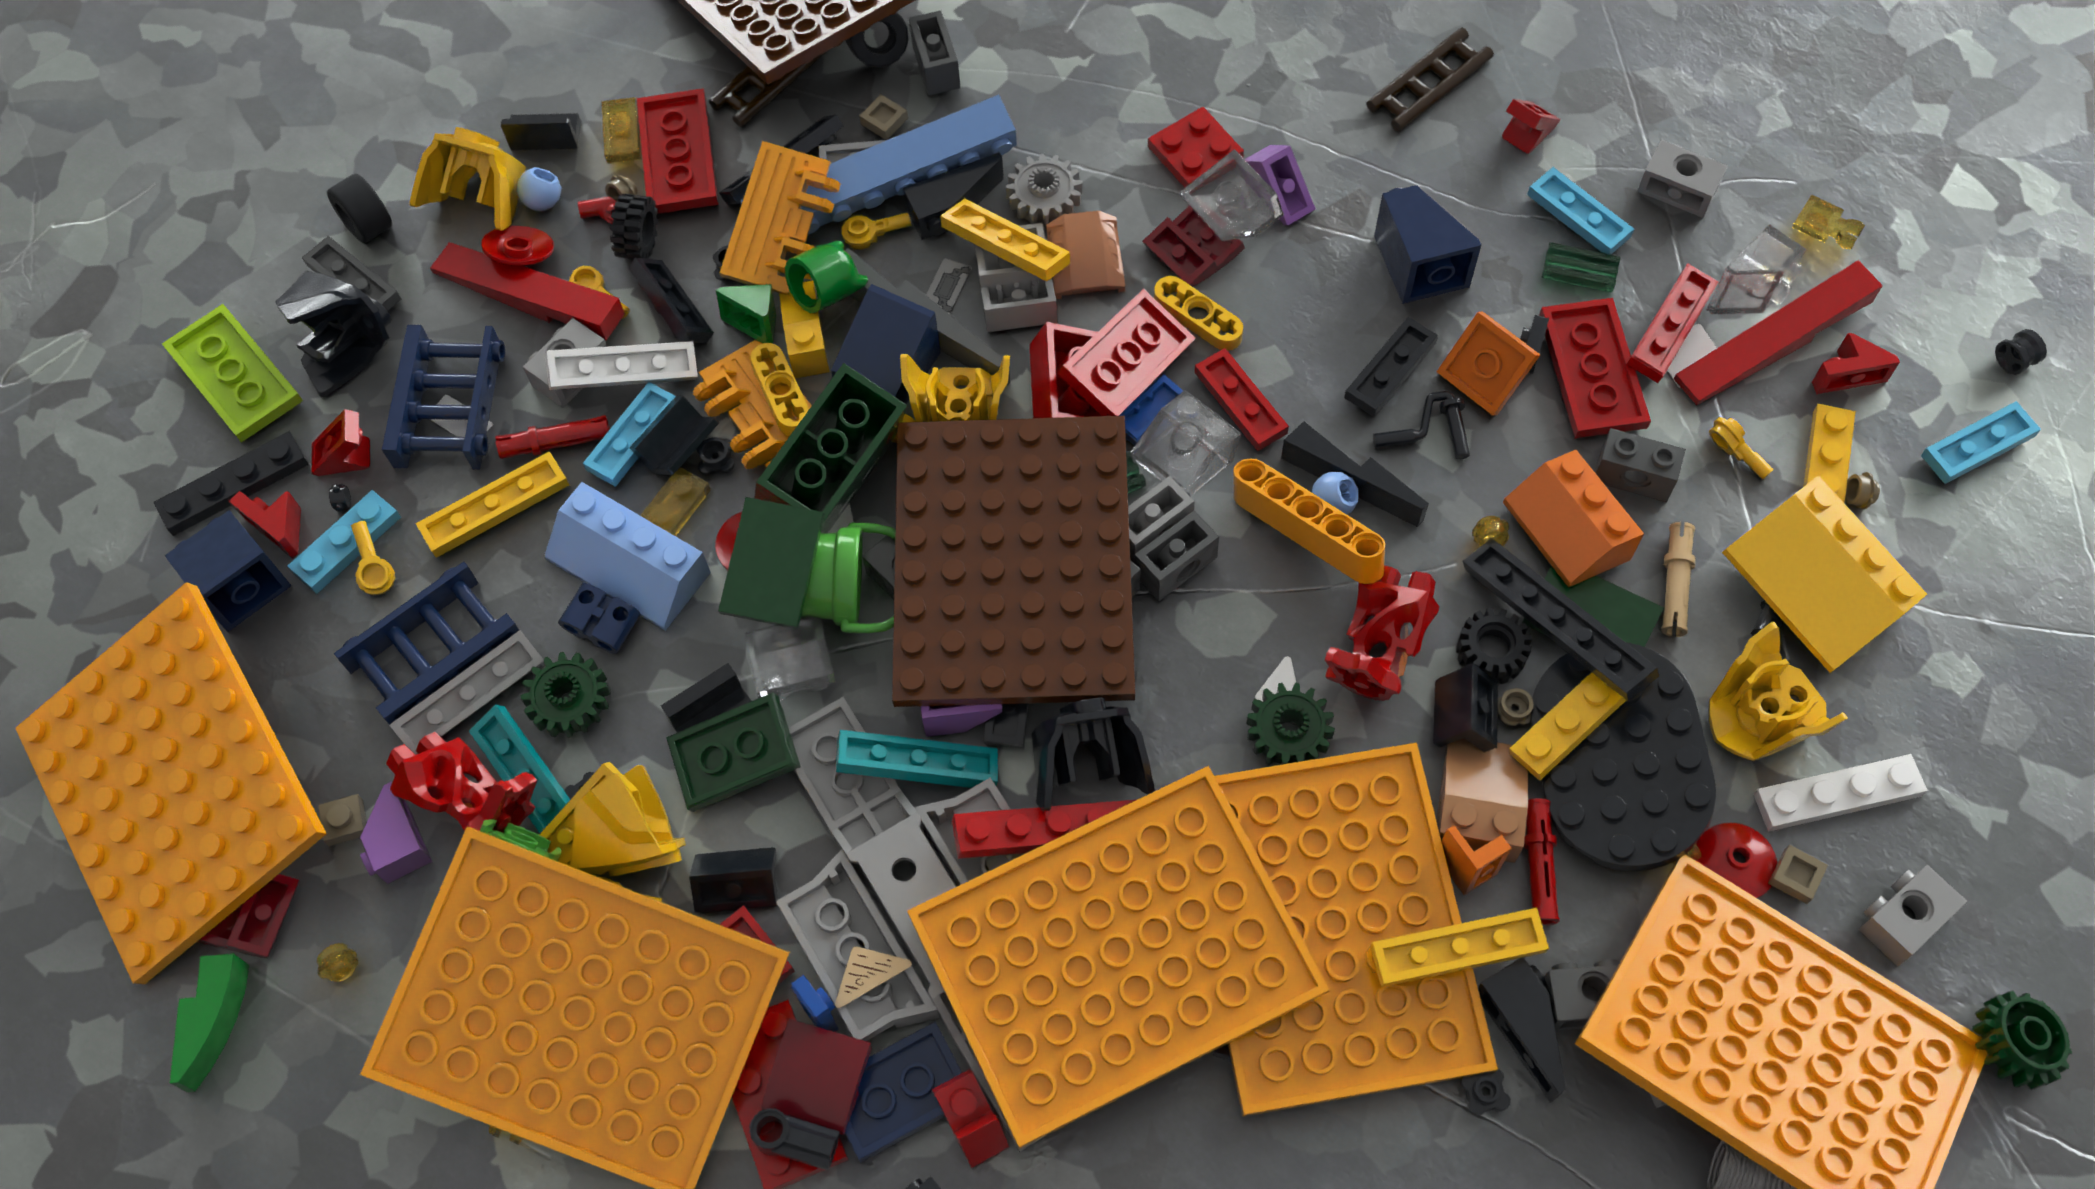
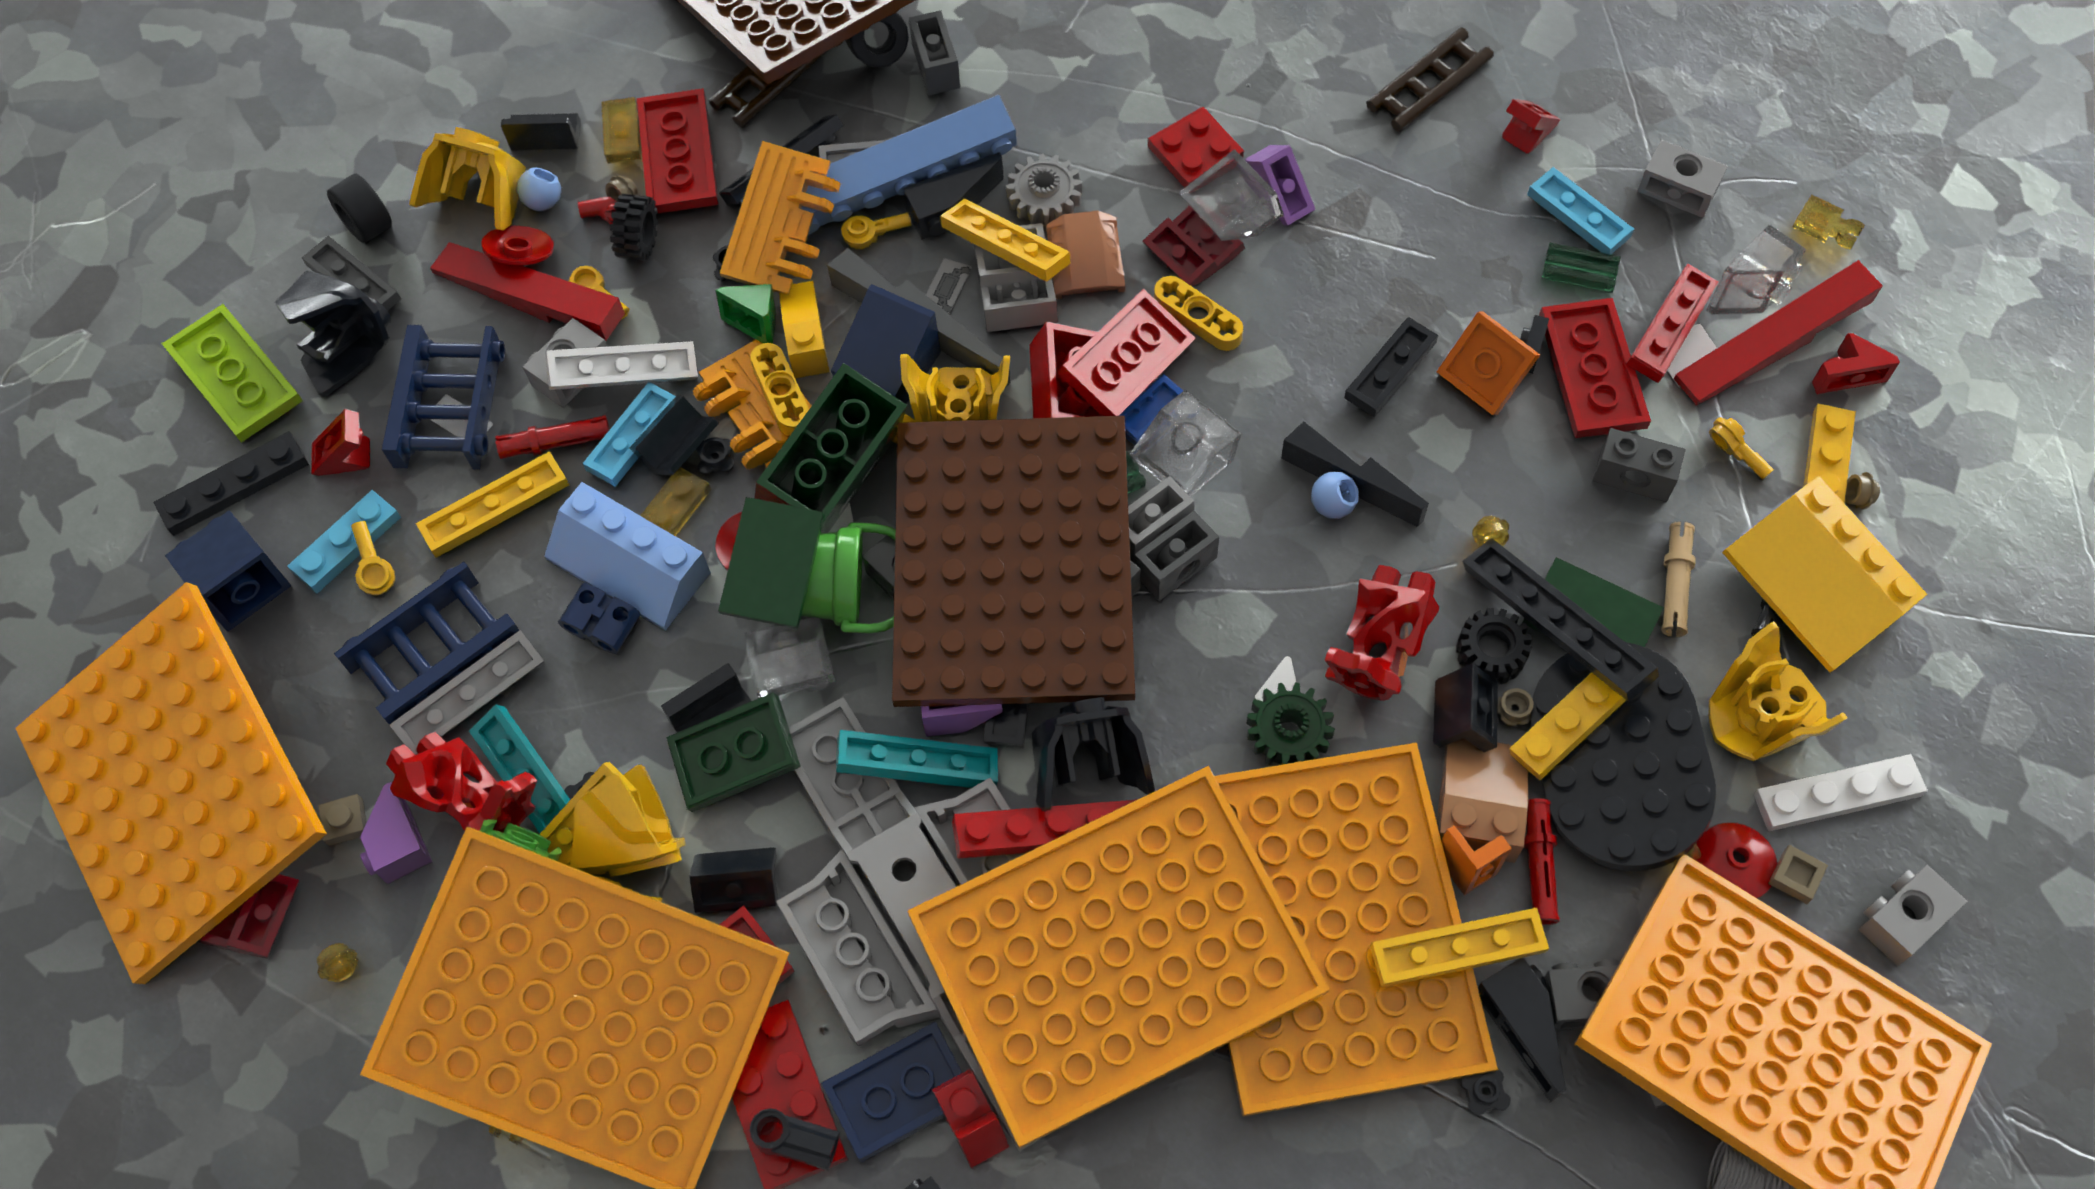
green slope [170,953,250,1092] -> none
red slope [229,491,301,559] -> none
black piece [329,484,351,511] -> none
dark green gear [521,652,611,738] -> none
black plate [629,258,714,343] -> none
dark red slope [761,1019,872,1135] -> none
green piece [785,241,869,313] -> none
blue plate [791,975,839,1032] -> none
tan sticker [835,946,912,1008] -> none
dark tan plate [859,94,908,140] -> none
red plate [1194,348,1289,452] -> none
light orange beam [1233,458,1385,584] -> none
black piece [1373,391,1470,459] -> none
dark blue slope [1374,185,1481,304] -> none
orange slope [1503,450,1644,588] -> none
medium azure plate [1921,401,2041,484] -> none
dark green gear [1972,991,2072,1090] -> none
black wheel [1995,329,2047,375] -> none

